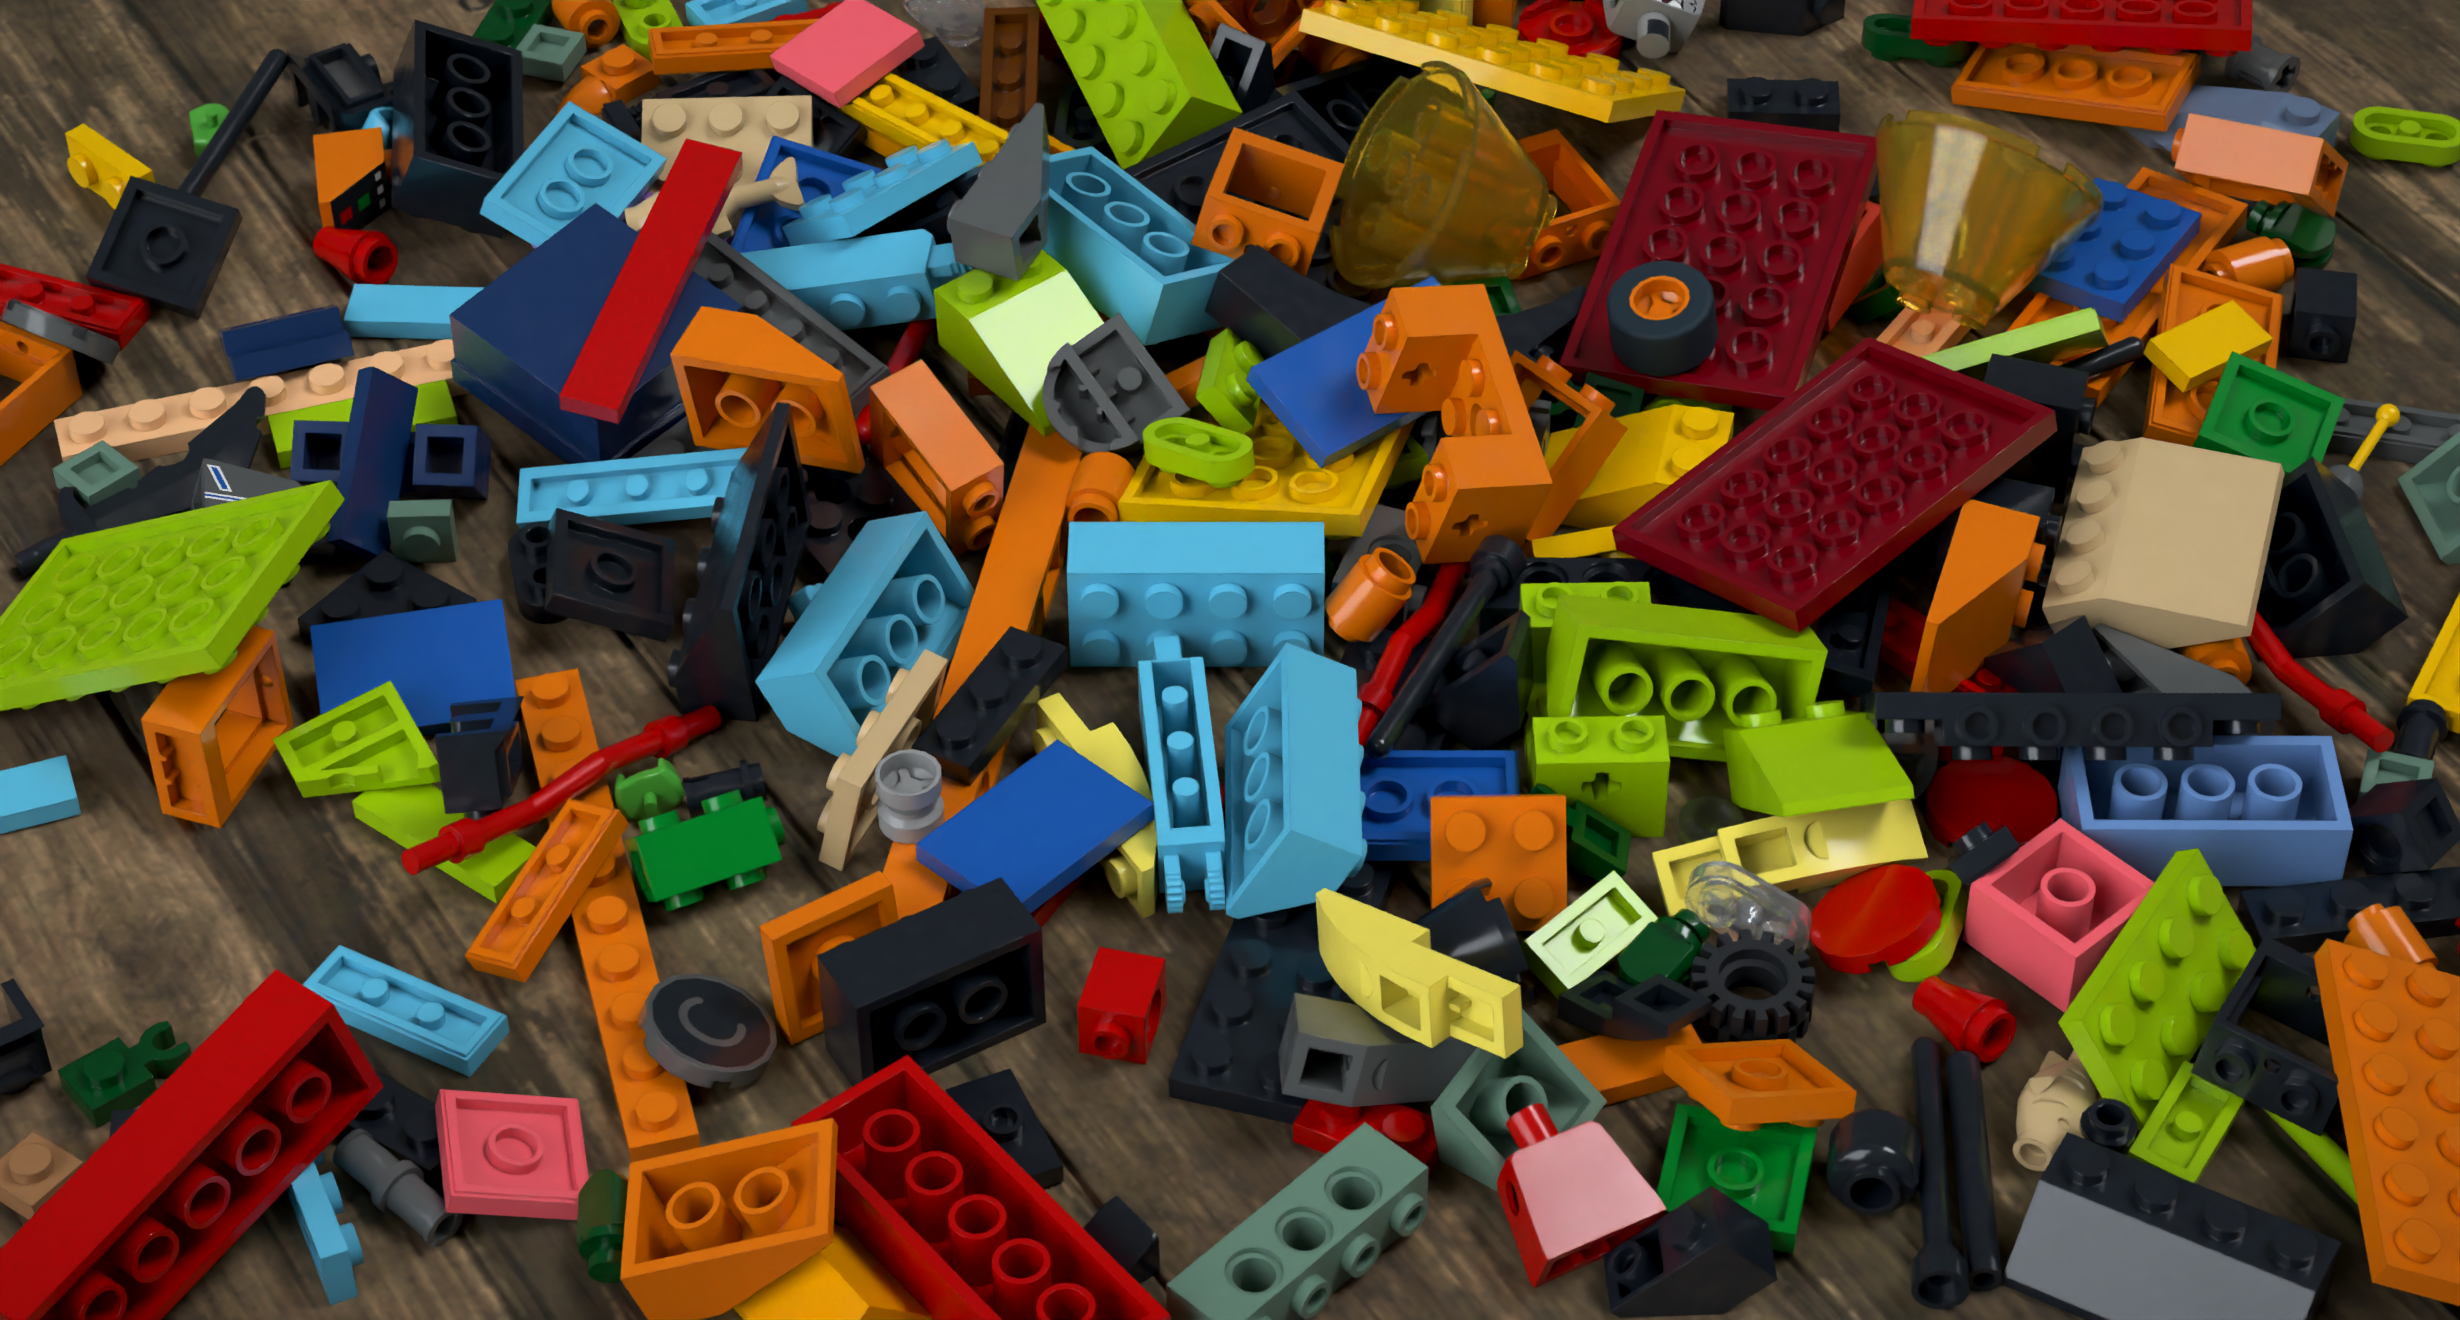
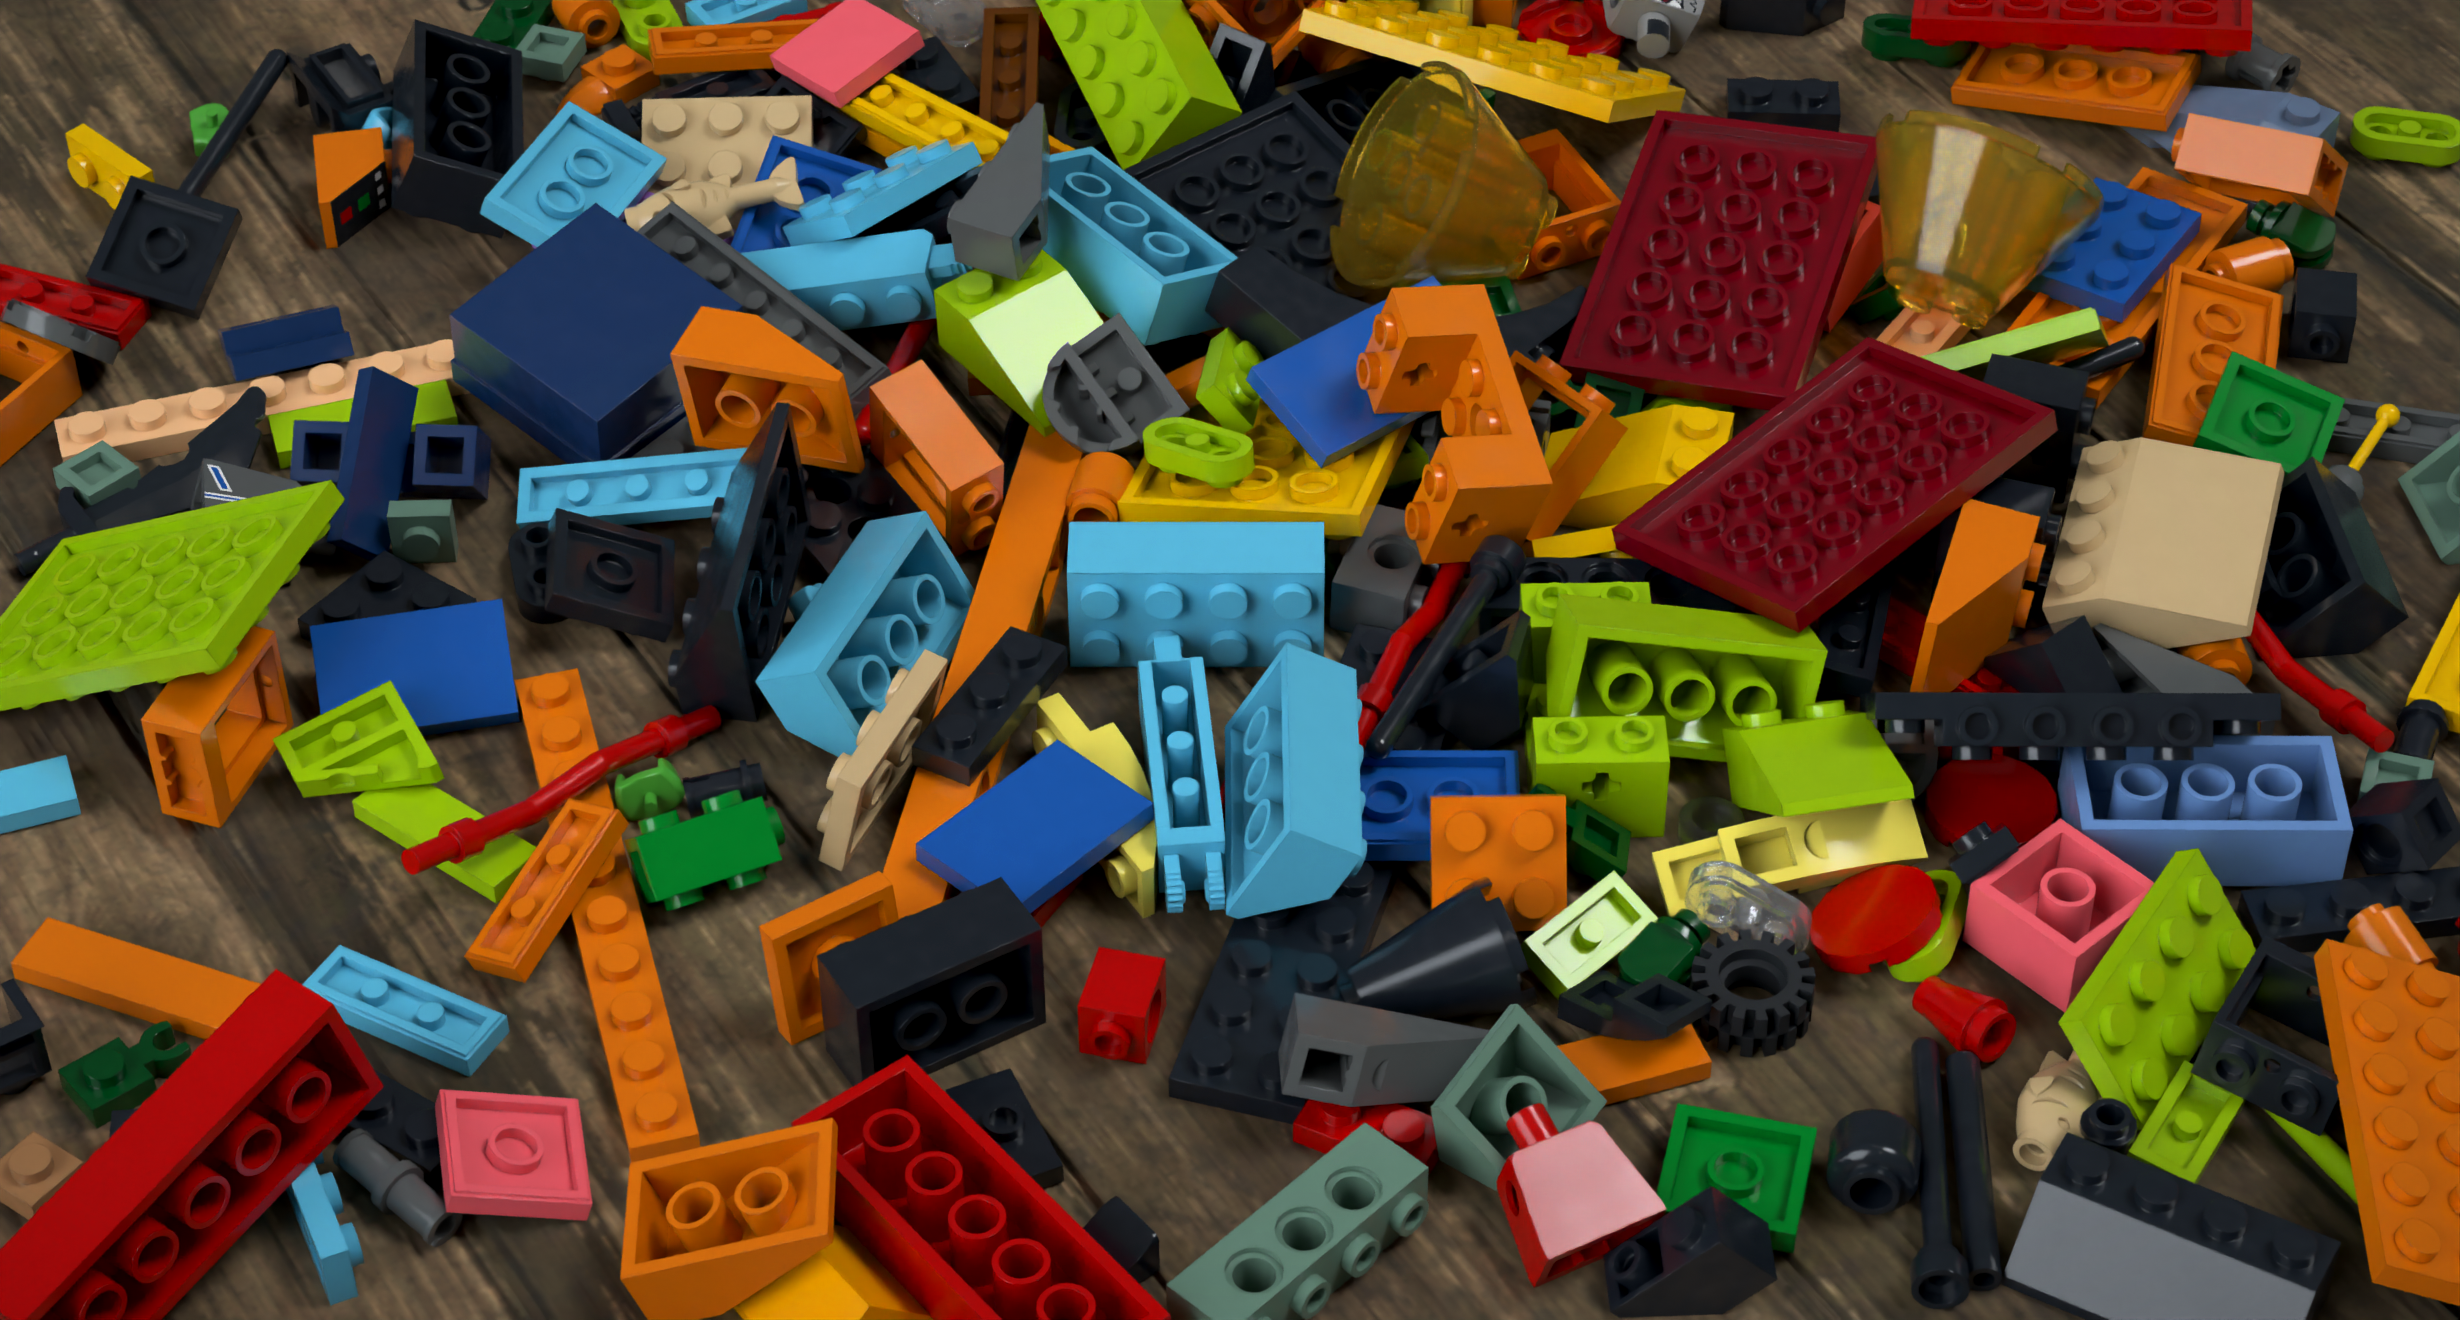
red cone [313,226,398,285] -> none
medium azure tile [343,284,484,340] -> none
black window [435,696,524,820] -> none
red tile [559,138,743,424] -> none
dark green arm [576,1169,628,1284] -> none
tile [638,973,777,1089] -> none
light grey wheel [875,749,945,844] -> none
orange window [1191,127,1345,276] -> none
light yellow slope [1315,888,1524,1059] -> none
orange brick [1325,547,1416,642] -> none
black wheel [1606,260,1719,377] -> none
orange plate [1663,1039,1857,1131] -> none
yellow tile [2143,300,2273,393] -> none
none -> orange tile [11,917,260,1040]

